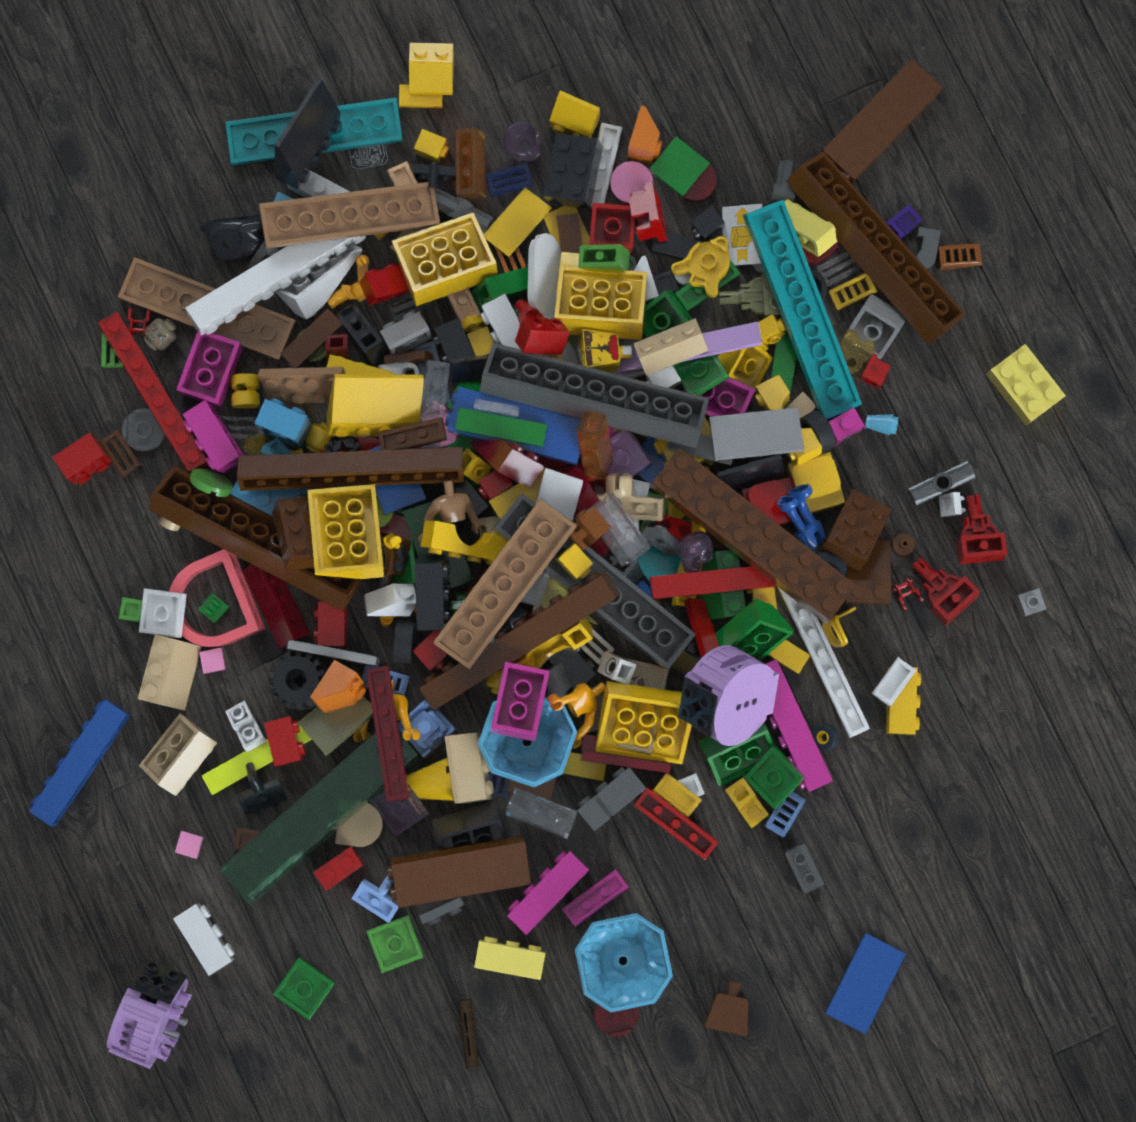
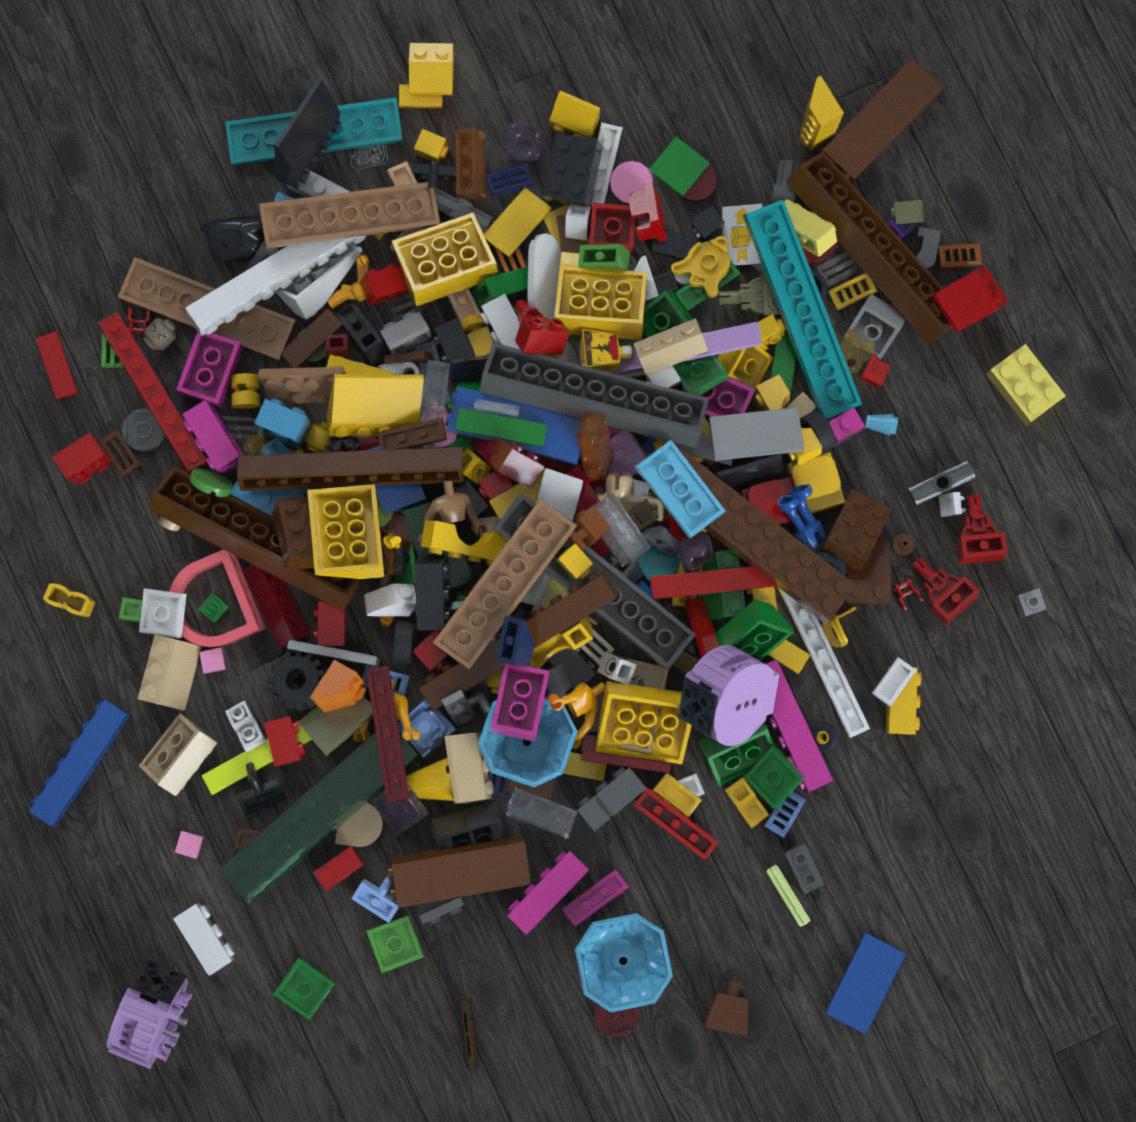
light yellow brick [474,936,546,980] -> none
orange slope [627,105,662,165] -> none
none -> red tile [36,331,78,400]
none -> yellow brick [43,583,96,617]
none -> dark grey plate [442,690,491,726]
none -> dark blue slope [496,616,534,666]
none -> white panel [565,204,591,240]
none -> dark brown plate [627,498,659,530]
none -> medium azure tile [635,440,726,539]
none -> yellowish green axle [766,865,810,927]
none -> yellow slope [800,76,844,151]
none -> olive brick [891,200,924,225]
none -> red slope [932,266,1008,333]

